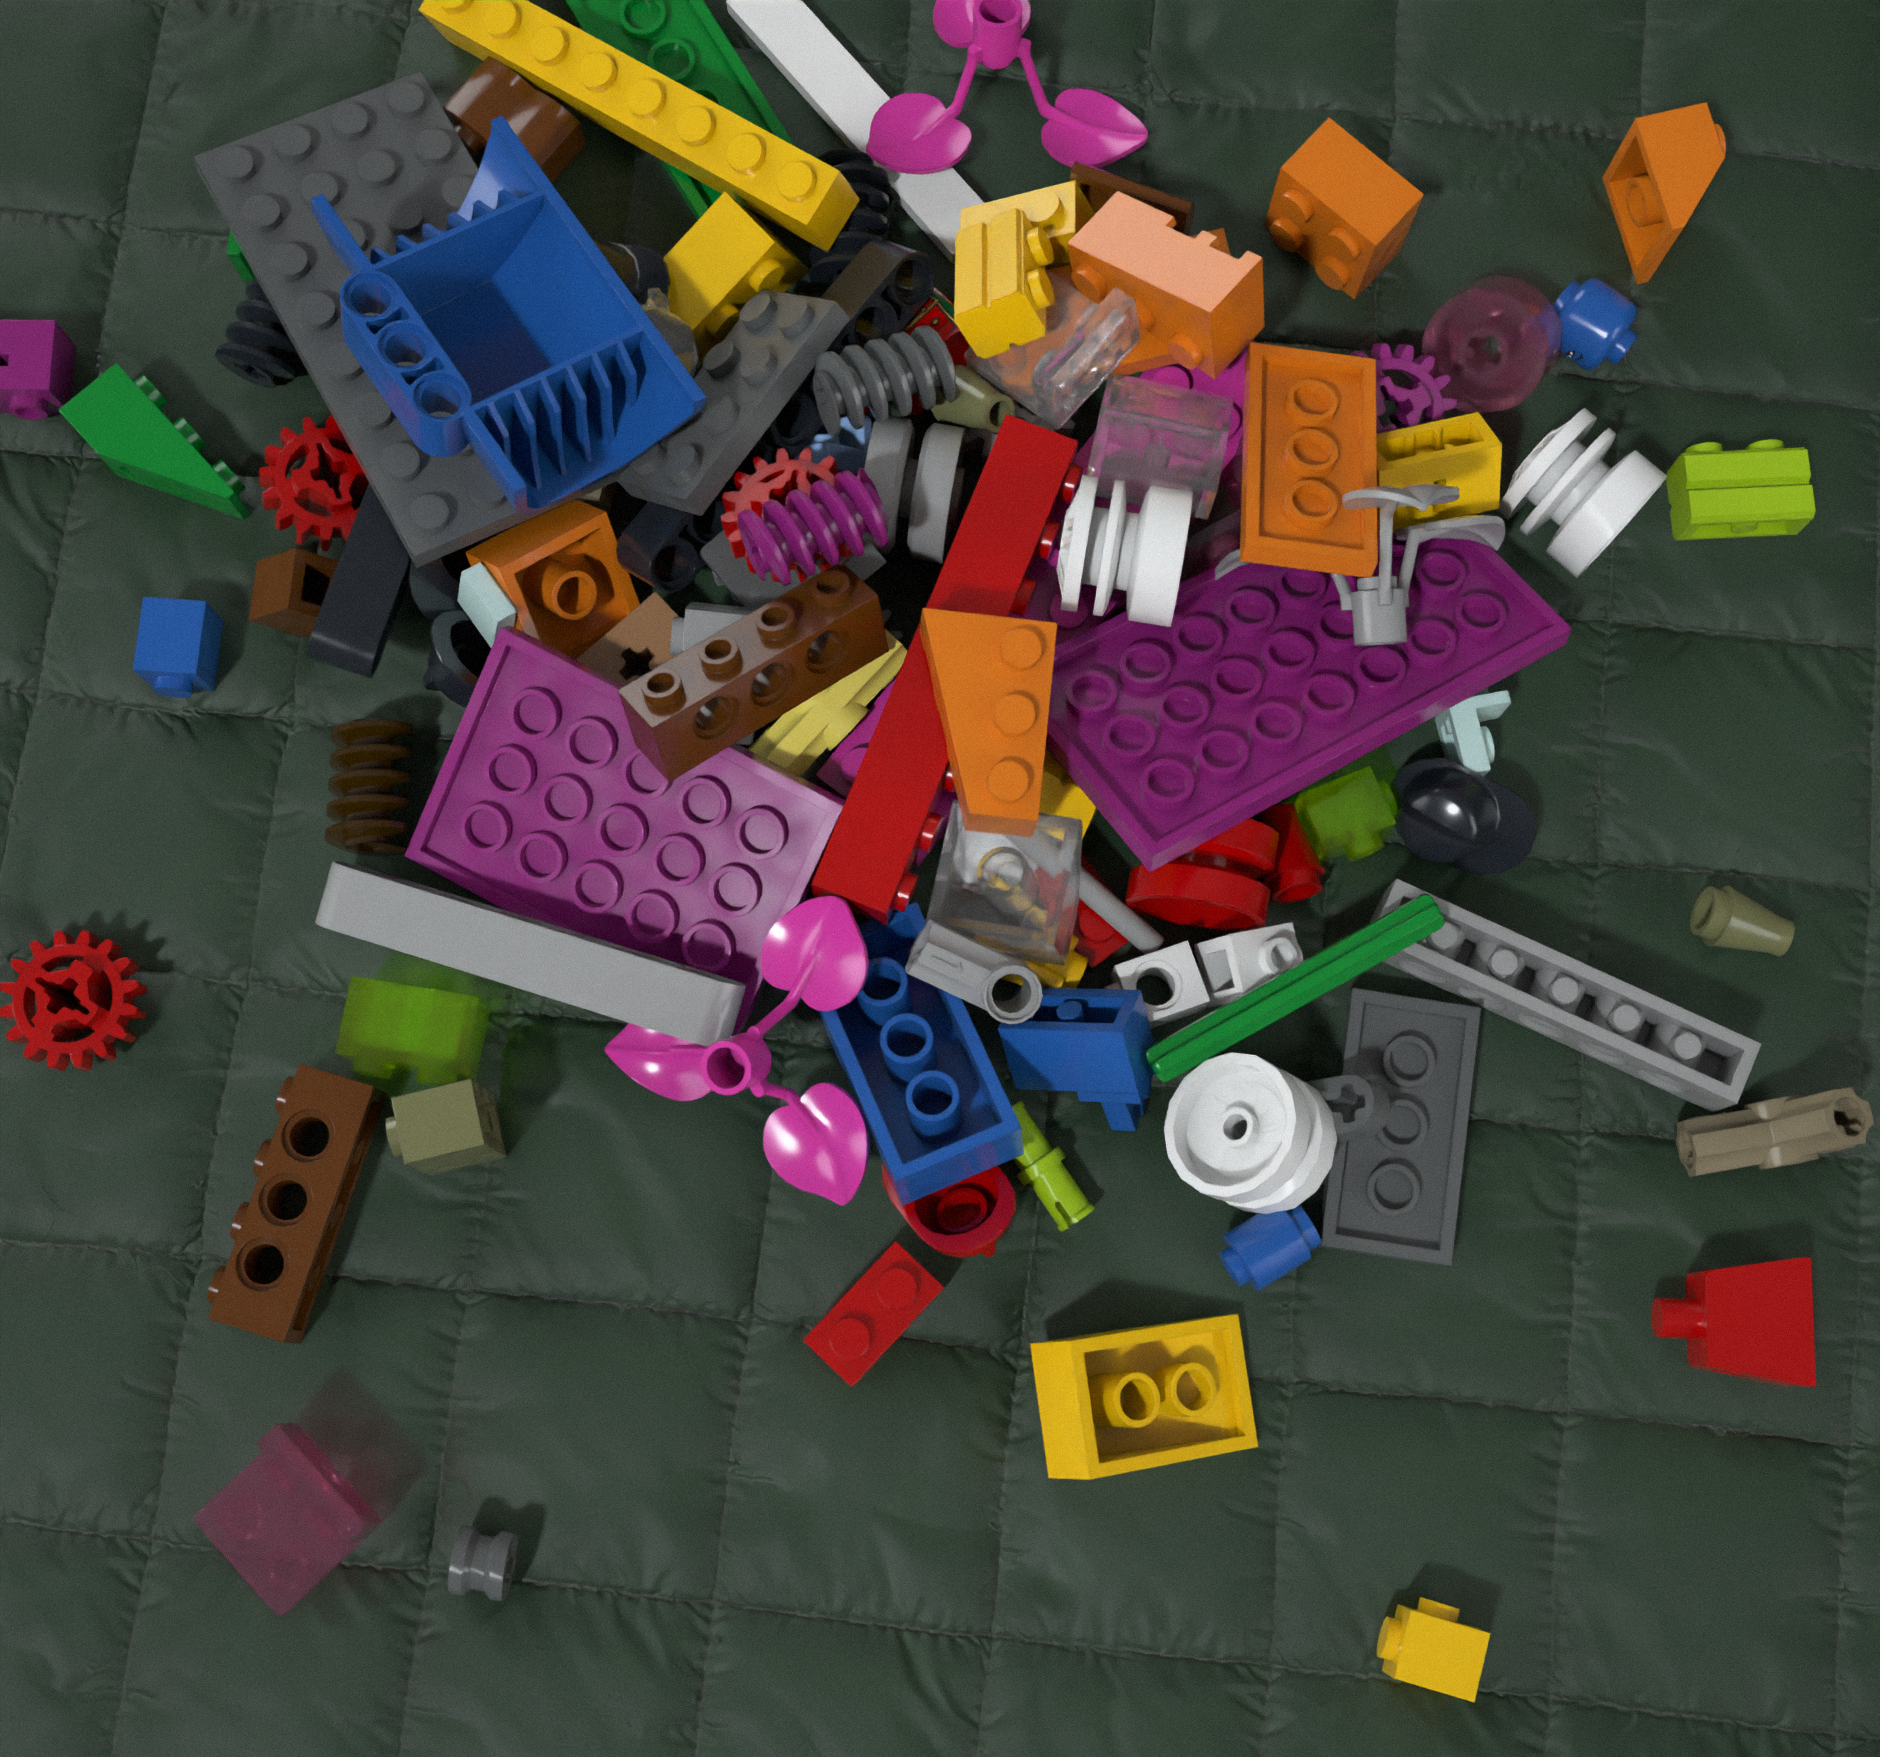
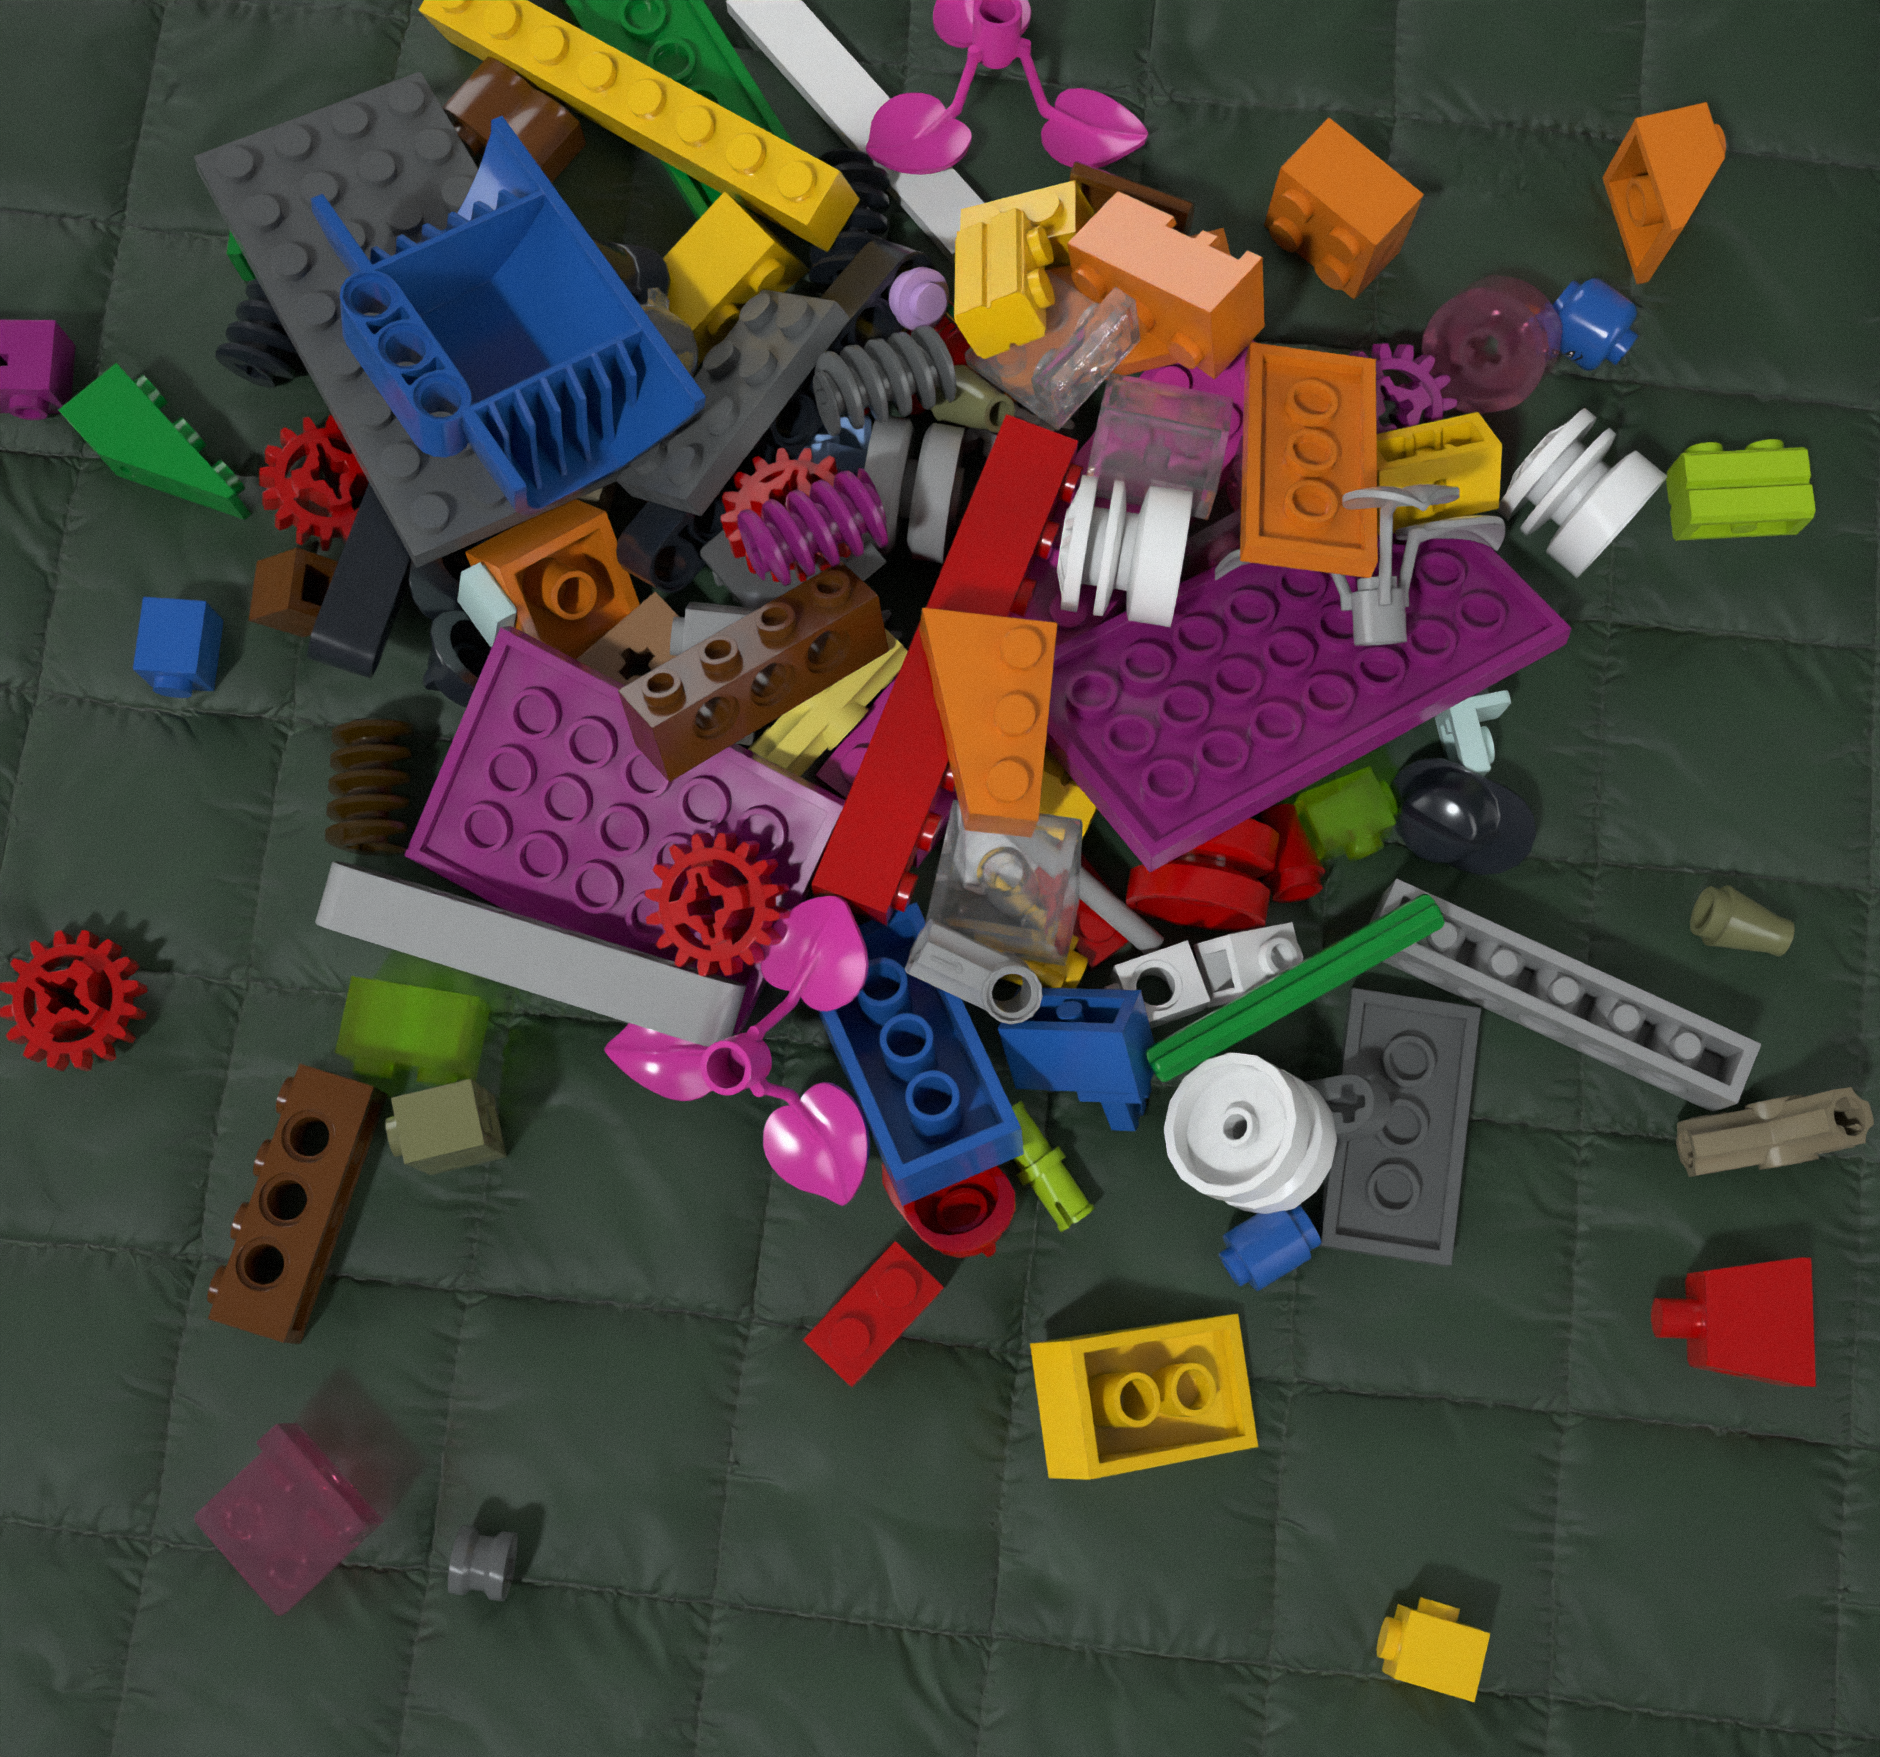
none -> red gear [645,832,790,976]
none -> lavender plate [889,267,949,331]

